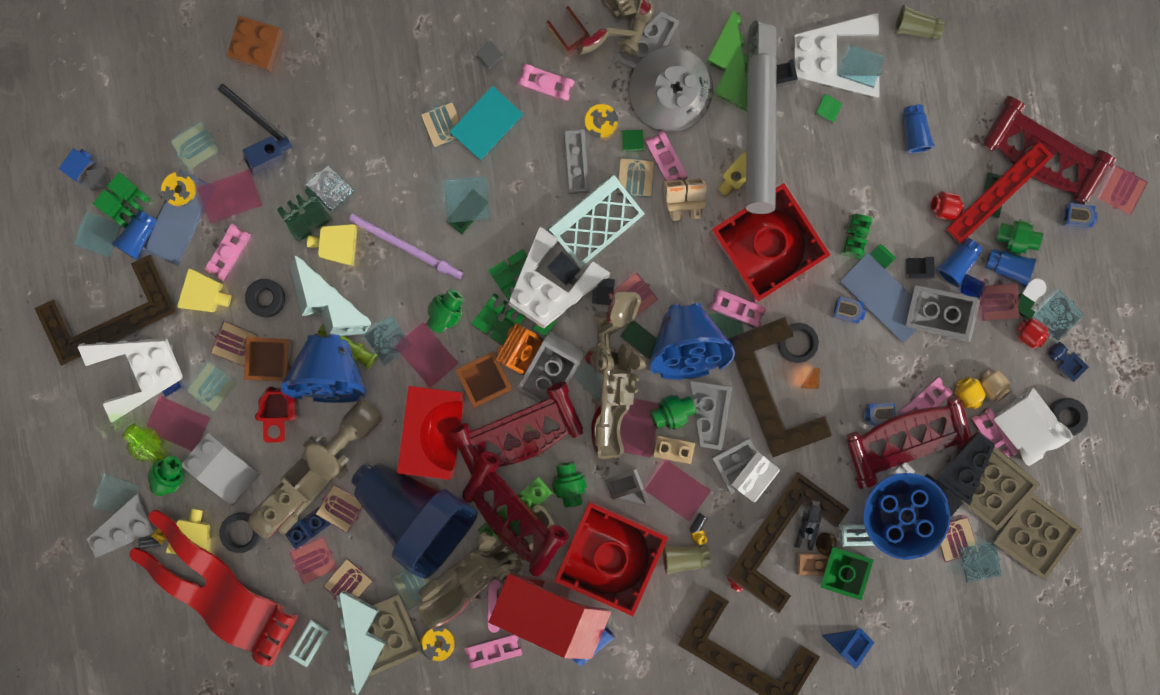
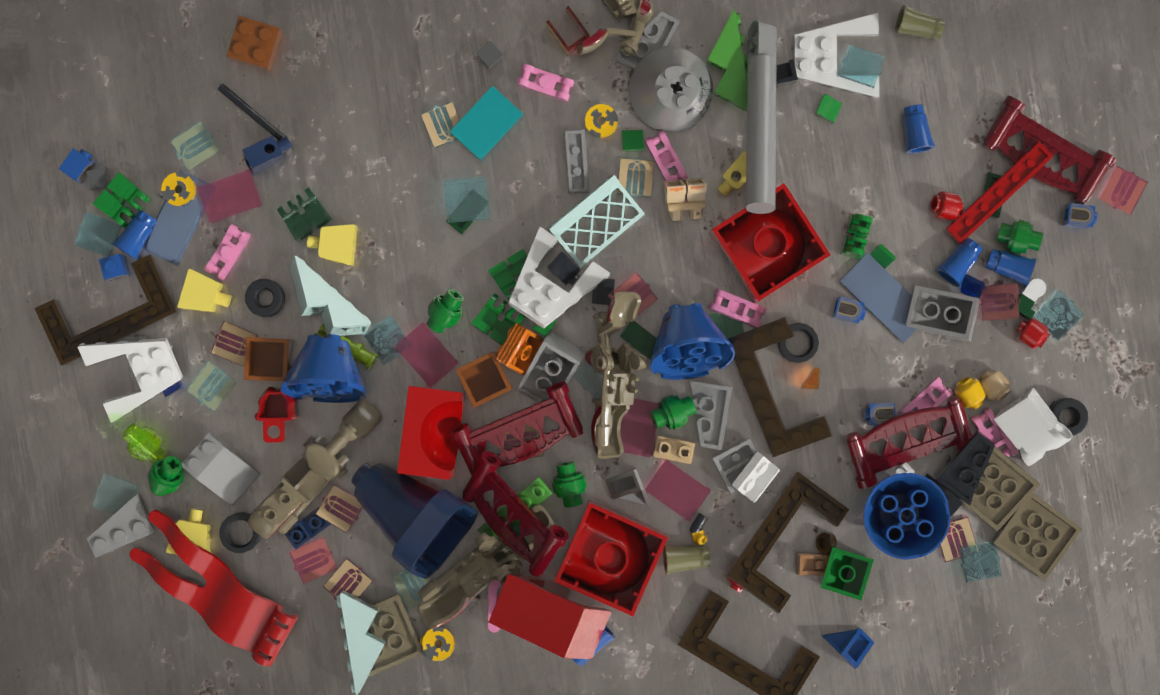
black arm [138,528,166,549] -> none
clear pink piece [144,396,210,452] -> none
light aqua tile [289,619,329,667] -> none
piece [304,165,354,212] -> none
lavender bar [348,214,464,280] -> none
bright pink plate [464,634,523,669] -> none
black hinge [794,500,823,551] -> none
light aqua tile [839,524,875,546] -> none
black panel [905,257,935,279] -> none
dark blue plate [1047,342,1089,382] -> none
none -> blue brick [98,254,130,281]

